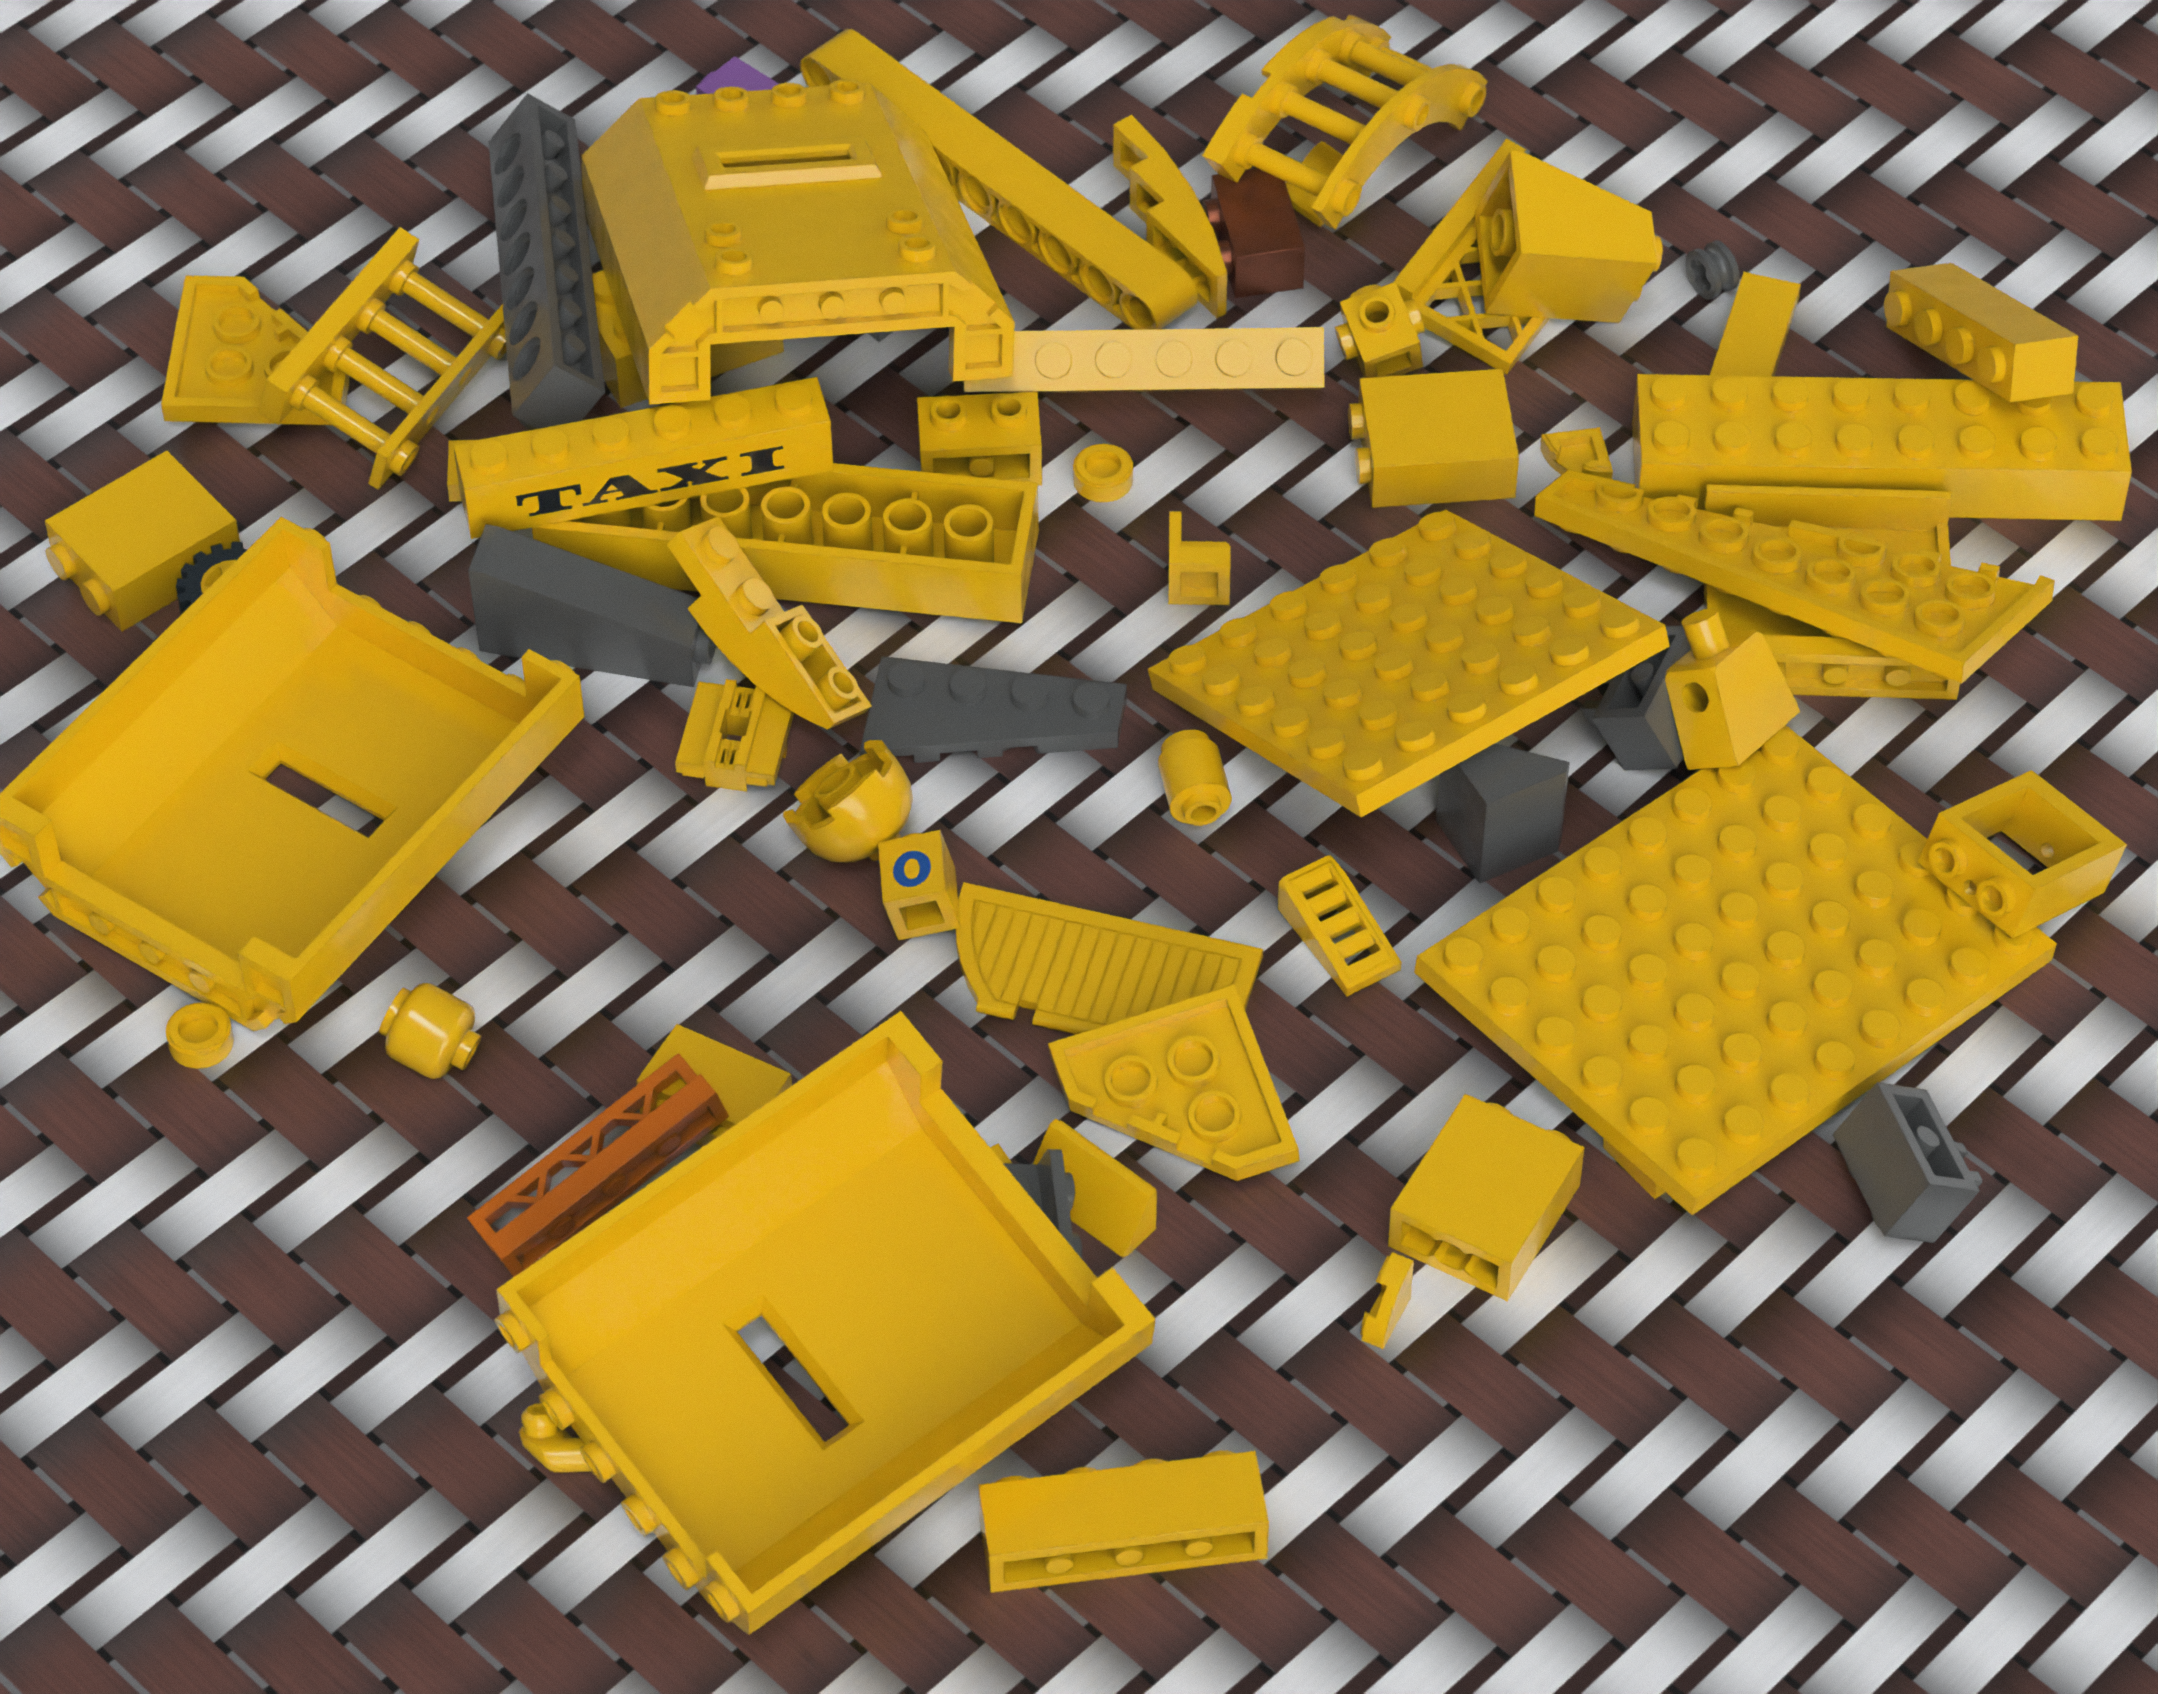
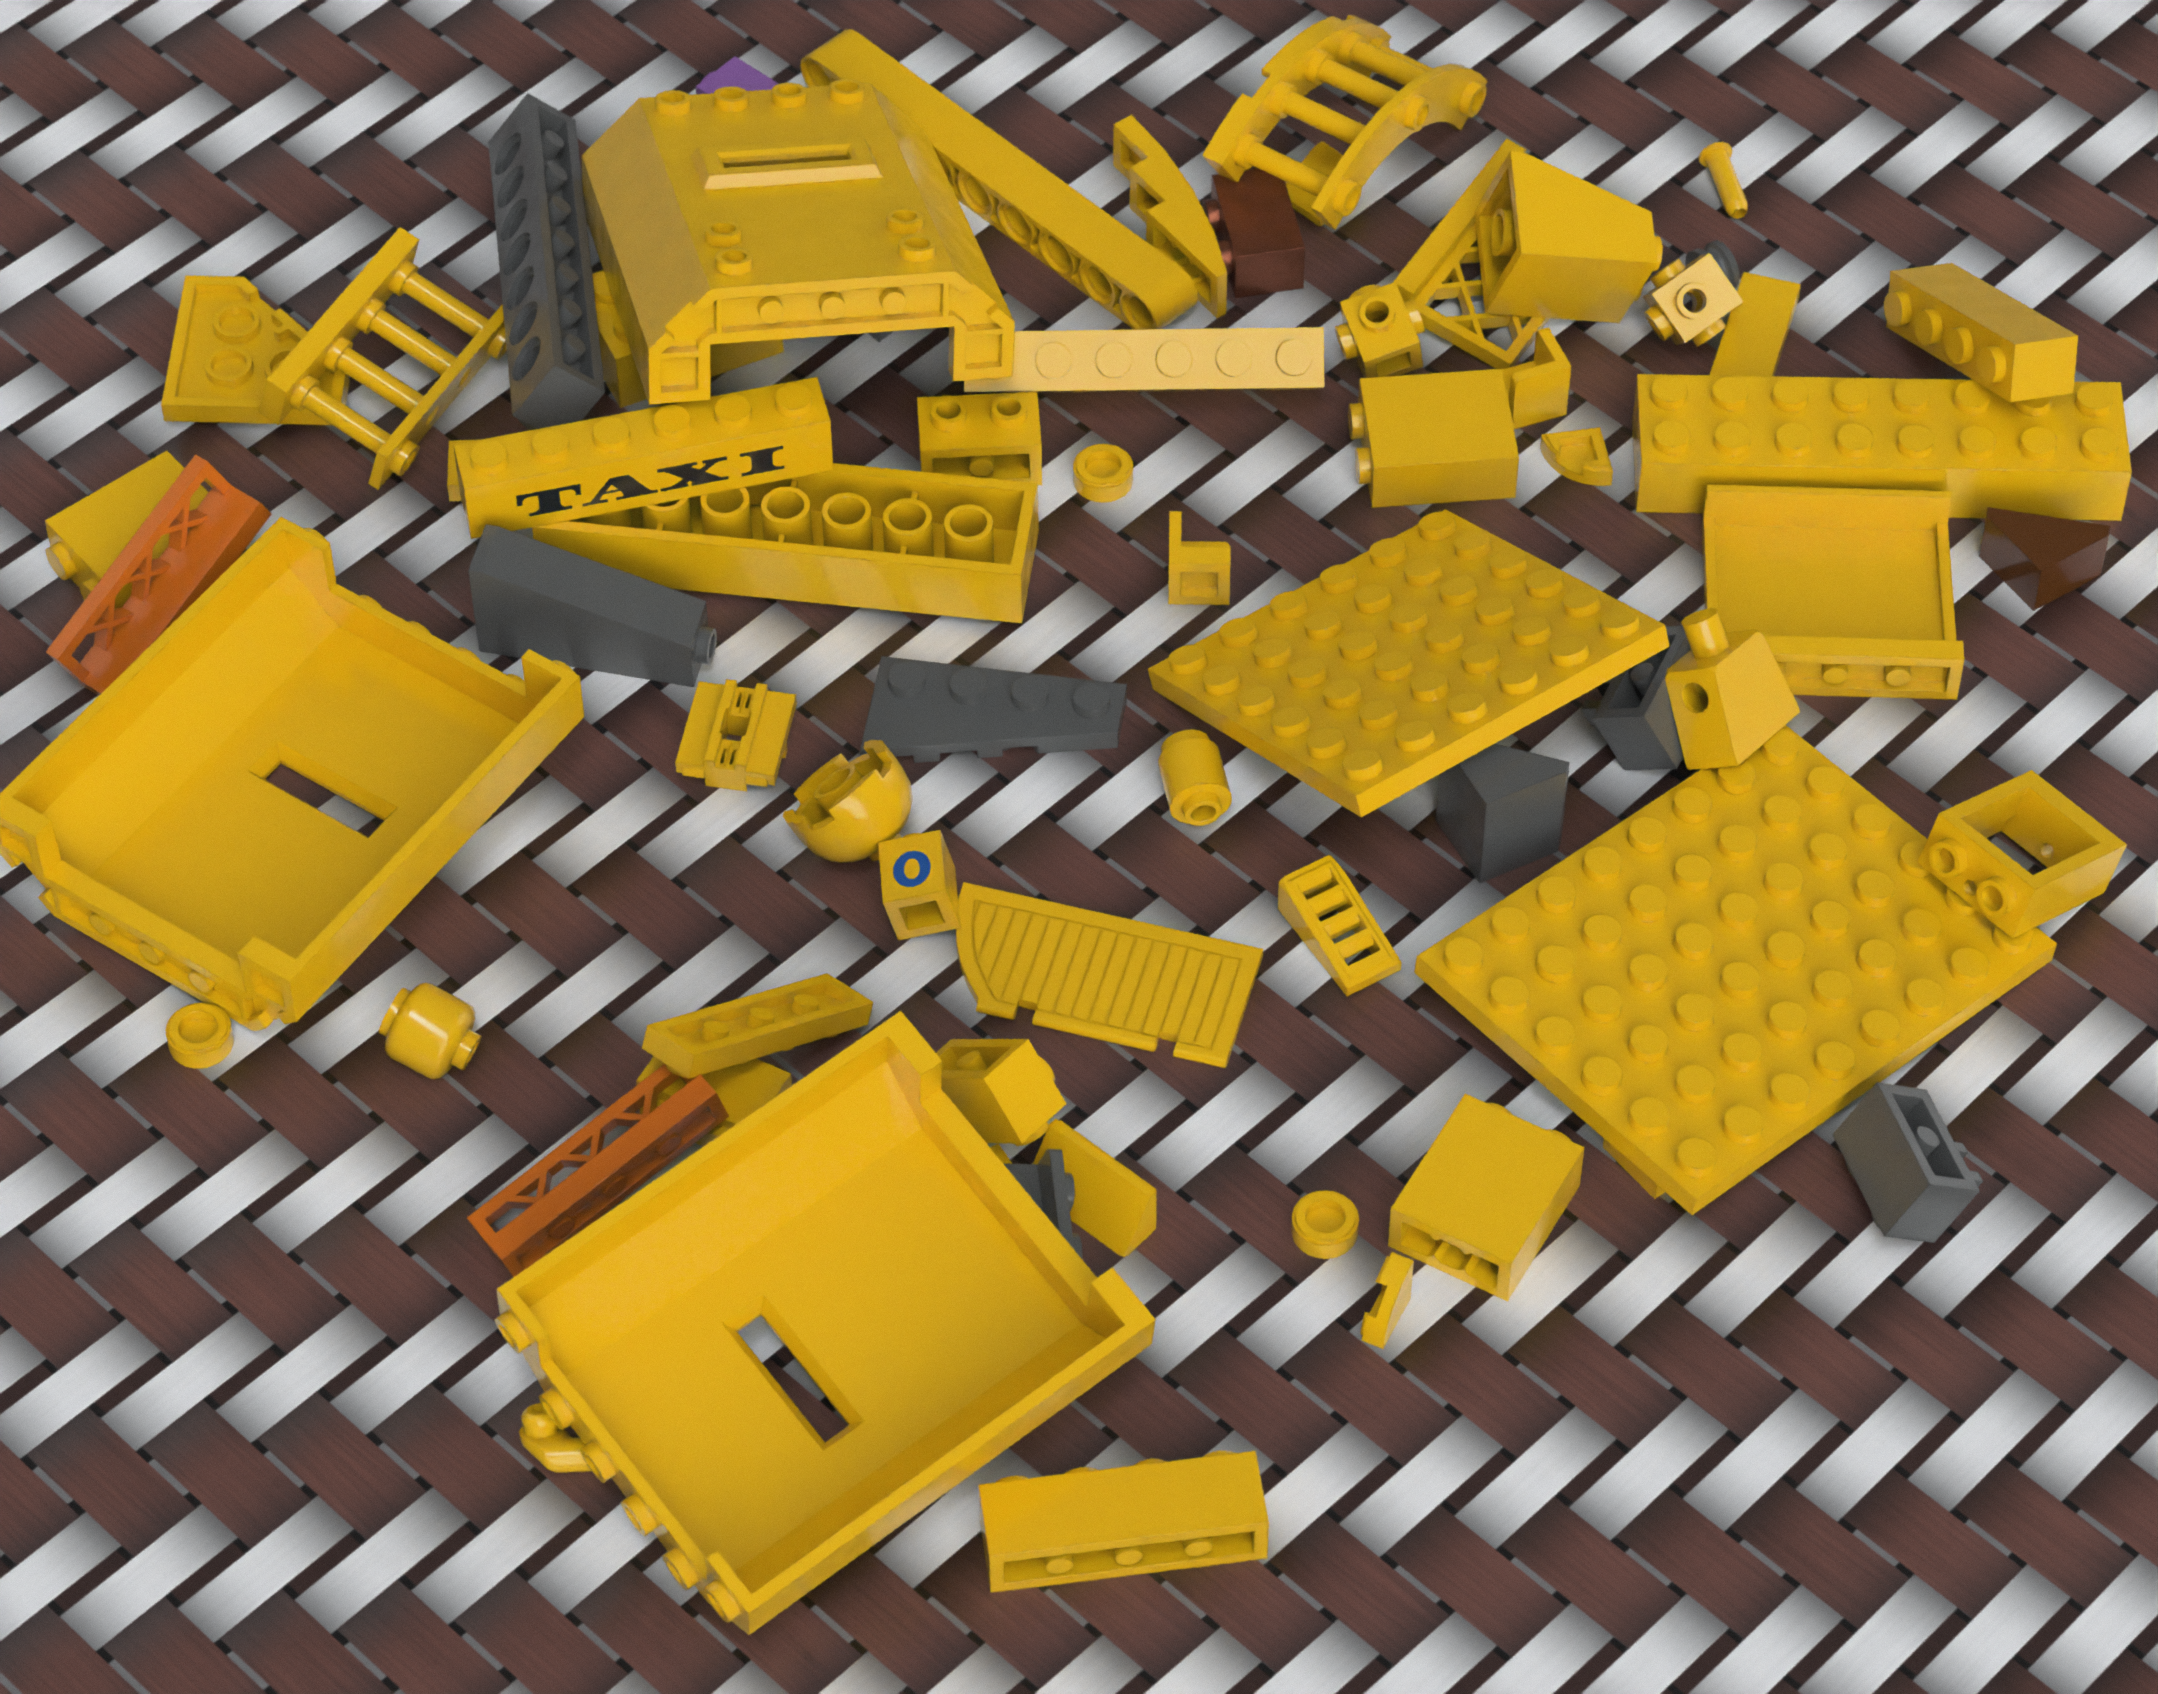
yellow slope [666,516,872,730] -> none
yellow plate [1048,984,1300,1181] -> none
yellow wing [1534,470,2055,684] -> none
none -> orange fence [46,454,272,696]
none -> yellow plate [642,973,874,1079]
none -> yellow brick [936,1039,1066,1146]
none -> yellow tile [1291,1190,1359,1259]
none -> yellow panel [1503,327,1571,430]
none -> yellow brick [1643,253,1744,347]
none -> yellow piece [1699,142,1748,219]
none -> reddish brown slope [1979,507,2111,611]

